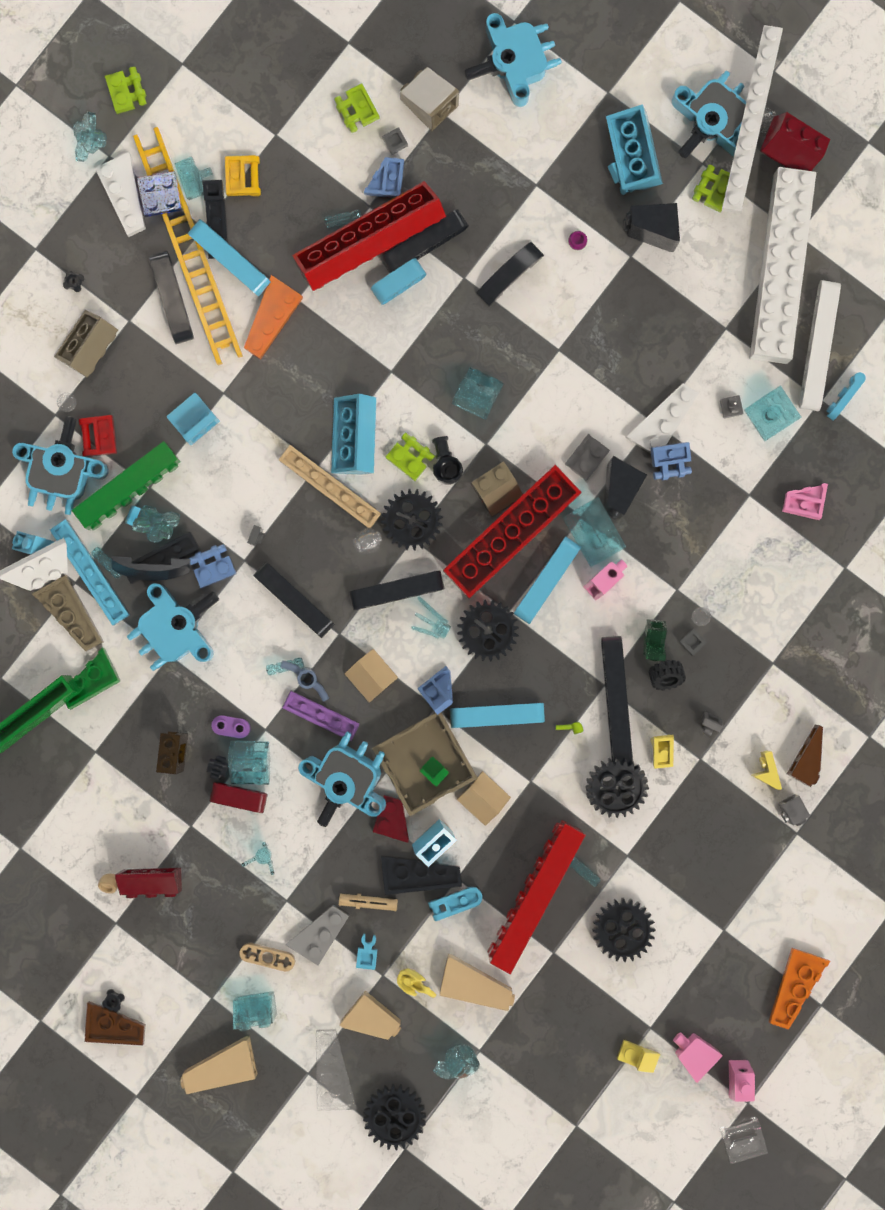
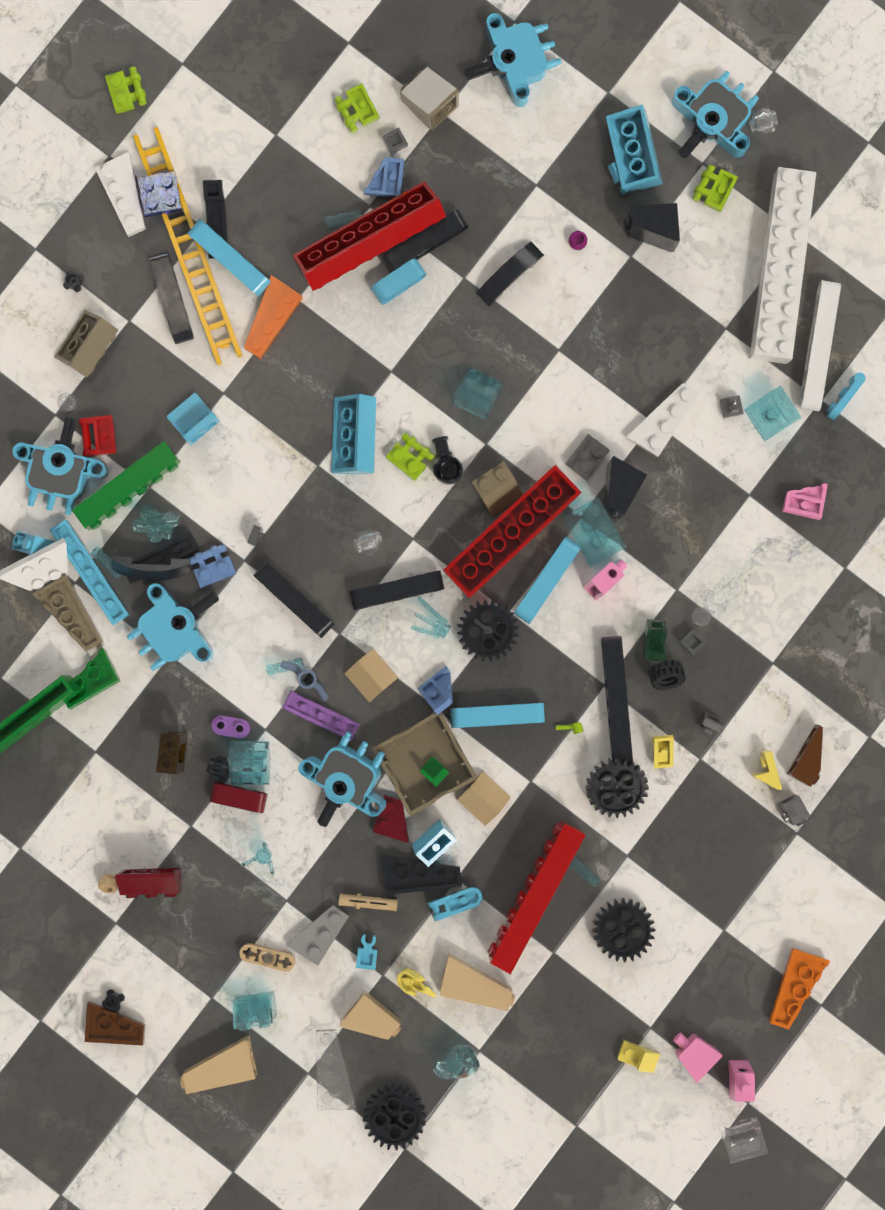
clear light blue plant [73,112,107,162] -> none
medium azure tile [125,506,141,526] -> none
clear light blue plate [174,157,213,200] -> none
yellow plate [225,155,261,196] -> none
tan plate [279,445,381,529] -> none
black gear [381,489,443,551] -> none
medium blue plate [651,442,692,481] -> none
white plate [722,25,783,214] -> none
dark red slope [760,112,831,171] -> none

